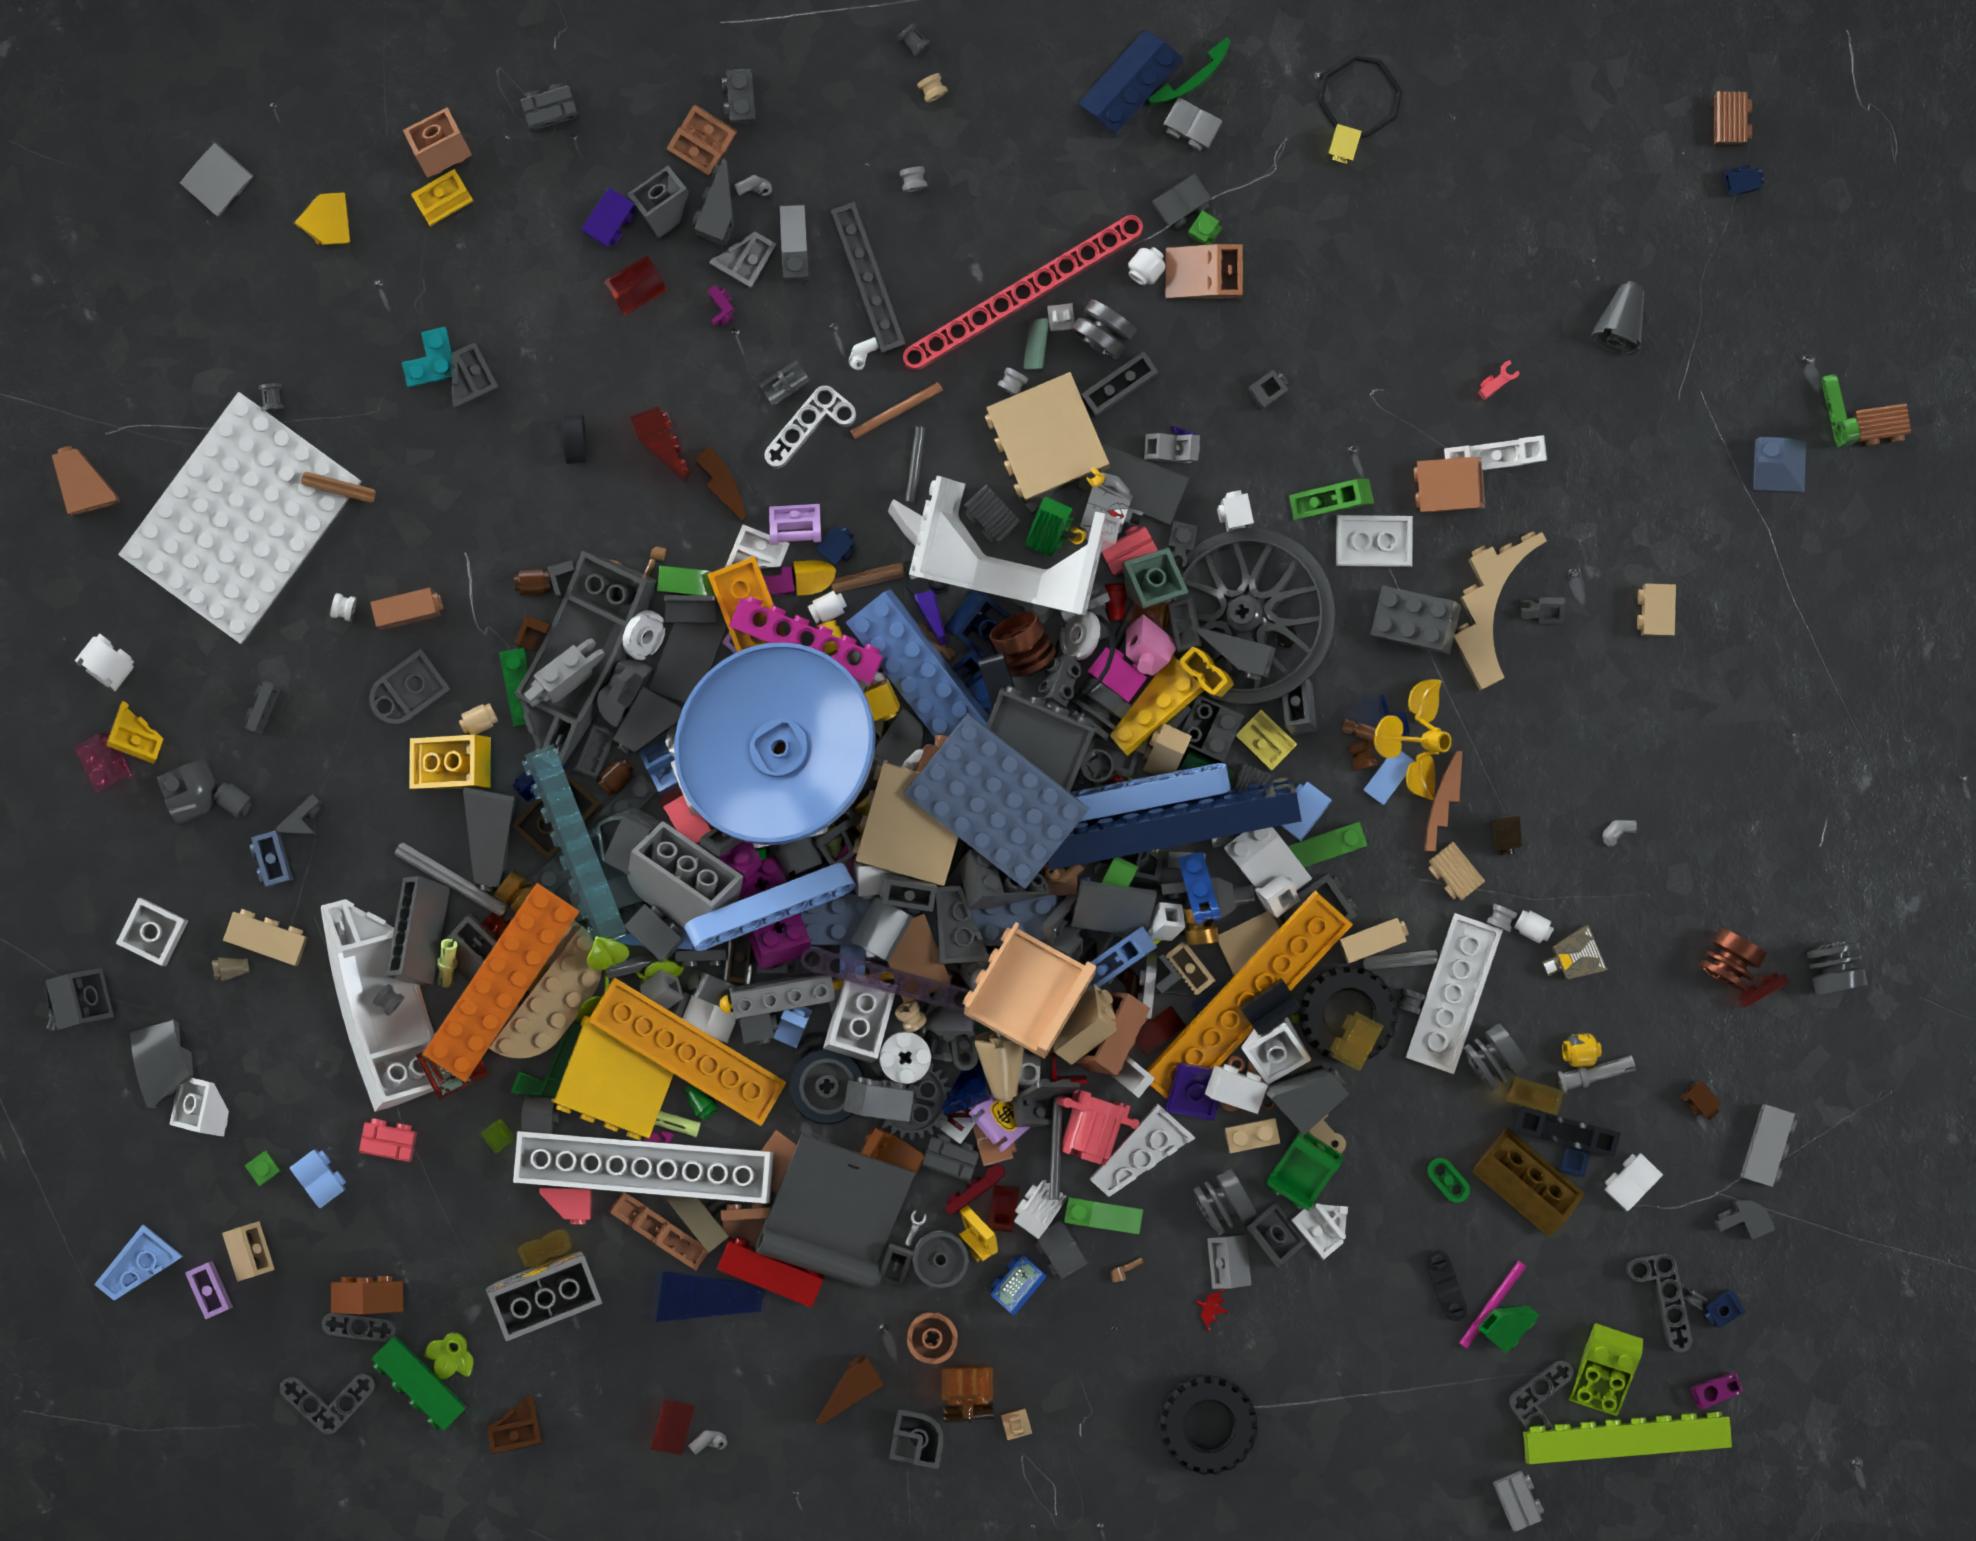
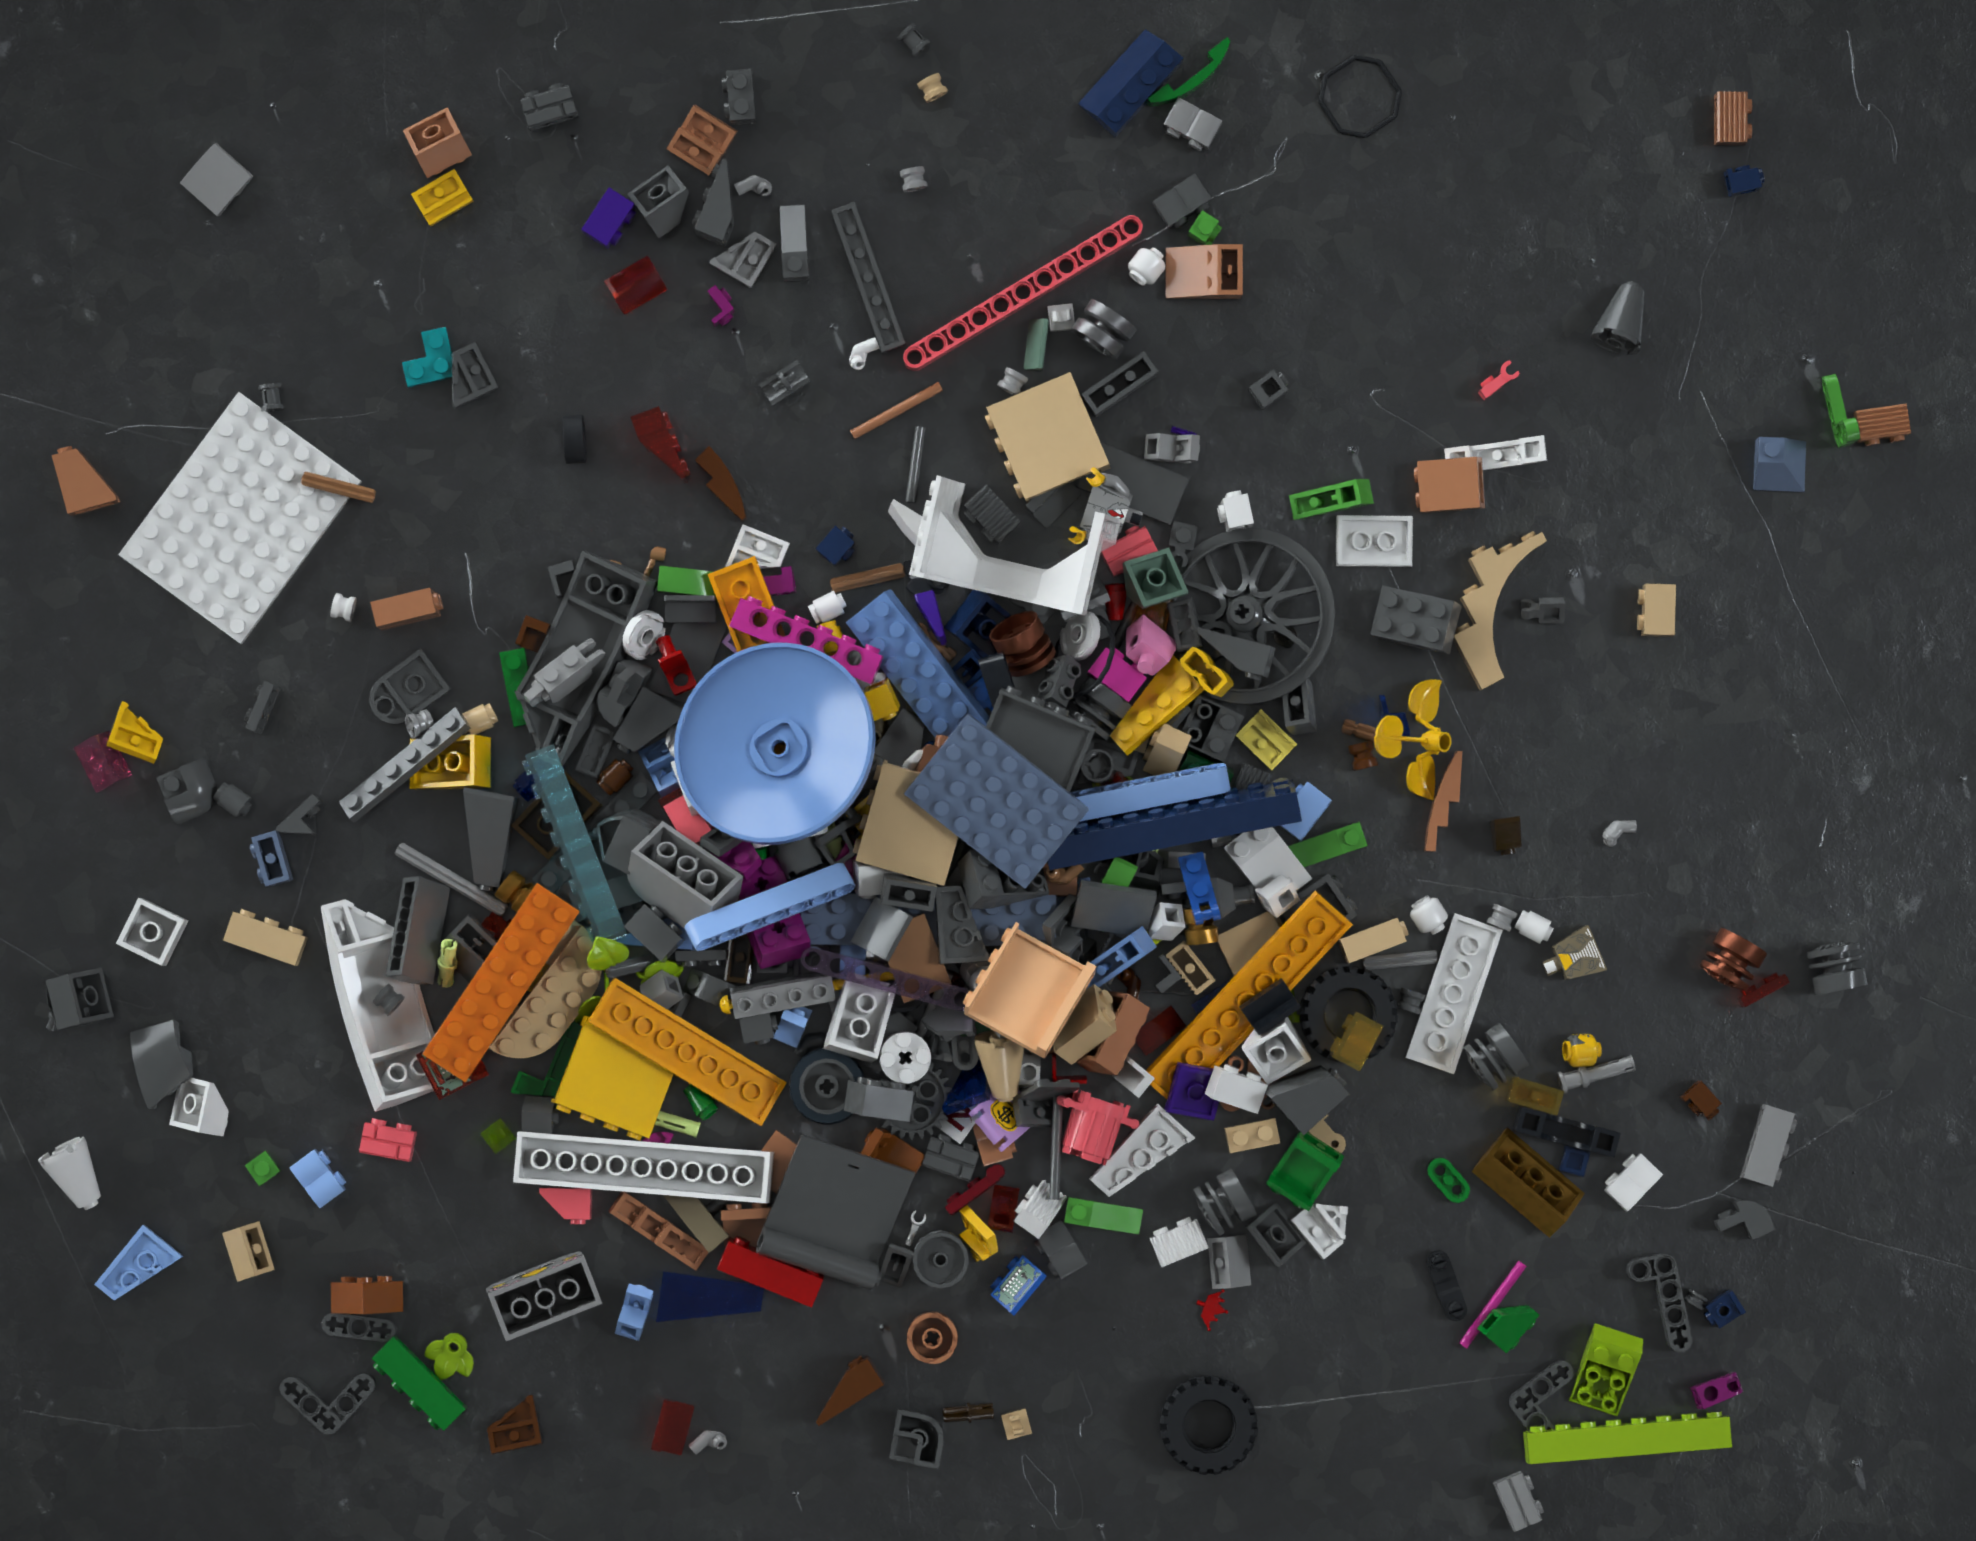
white brick [74,634,134,691] -> none
lavender brick [185,1261,233,1320] -> none
dark tan cone [211,957,249,982] -> none
yellow slope [293,193,350,245] -> none
reddish brown brick [514,569,551,596] -> none
clear yellow brick [517,1229,574,1267] -> none
white brick [682,995,739,1043] -> none
white beam [765,386,856,469] -> none
lavender plate [769,504,821,545] -> none
yellow brick [793,560,836,596] -> none
tan wheel [895,1000,927,1032] -> none
clear orange brick [941,1365,993,1419] -> none
green brick [1024,497,1074,557] -> none
medium nougat hand [1110,1257,1144,1282] -> none
white wing [1137,951,1157,1019] -> none
light yellow brick [1329,124,1362,164] -> none
light blue slope [1364,751,1415,805] -> none
tan brick [1428,842,1485,901] -> none
none -> white cone [38,1136,101,1210]
none -> plate [339,707,471,823]
none -> light grey wheel [405,709,434,739]
none -> light blue brick [615,1283,653,1341]
none -> red bracket [656,635,697,696]
none -> white brick [1149,1217,1209,1267]
none -> white head [1410,895,1448,935]

